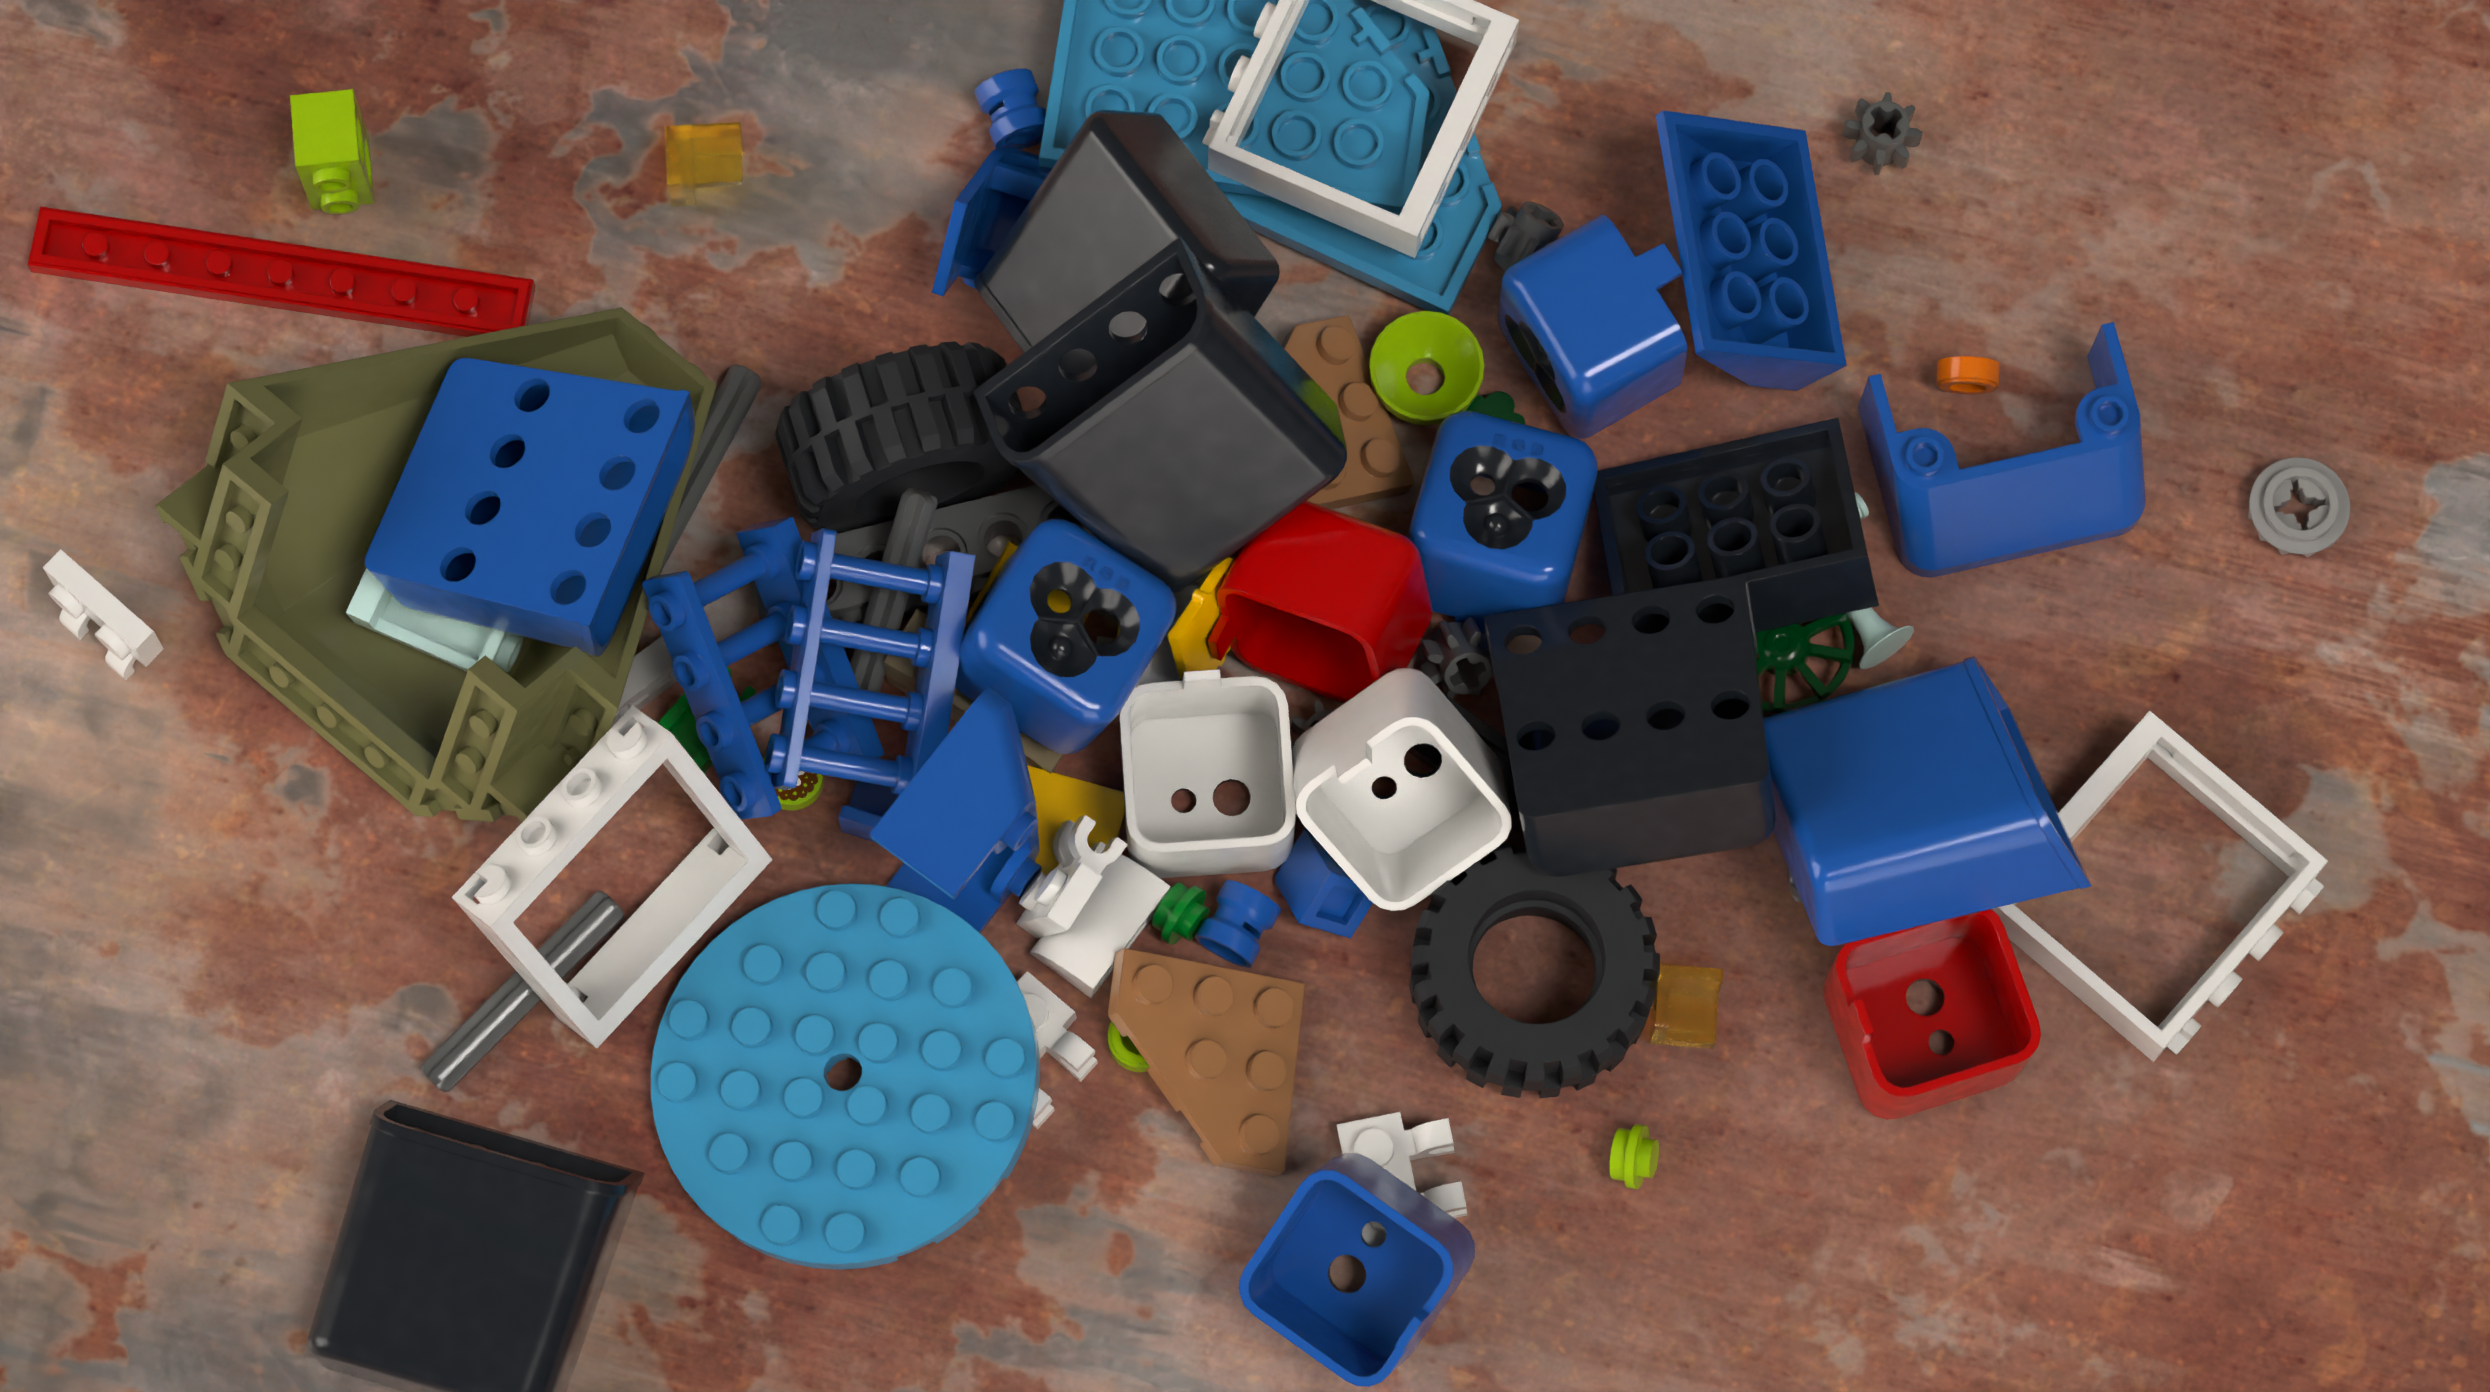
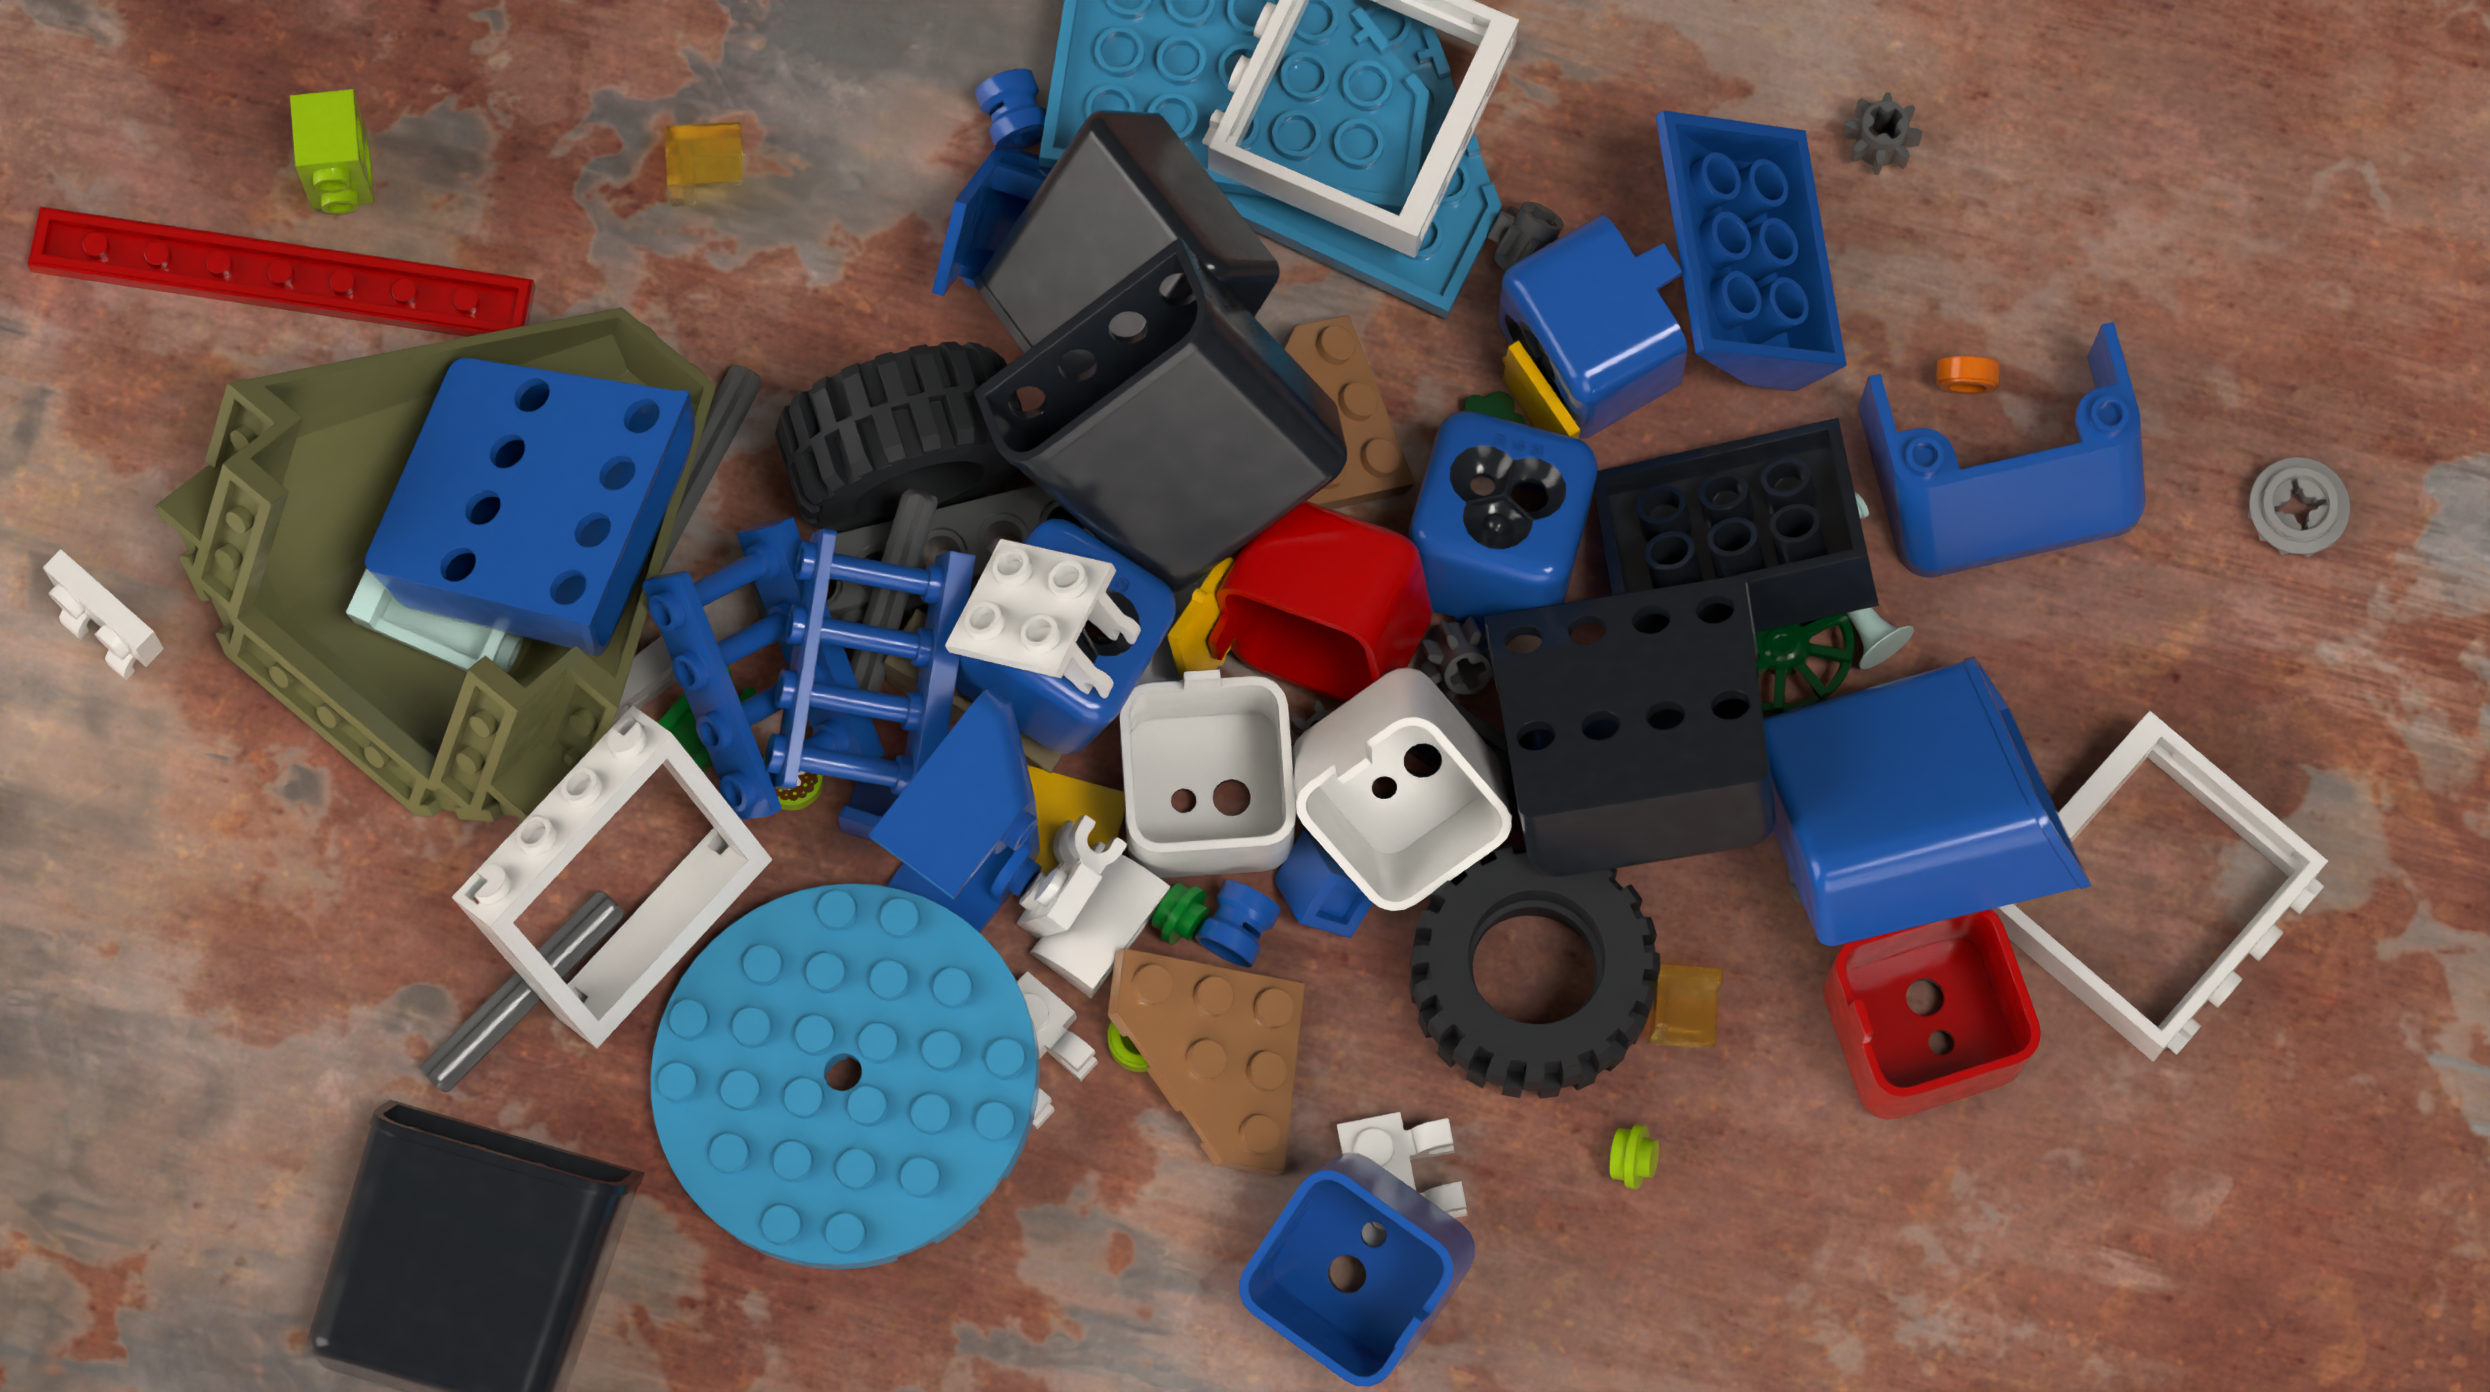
lime piece [1369,311,1484,425] -> none
none -> white plate [945,539,1141,698]
none -> yellow piece [1502,340,1580,439]

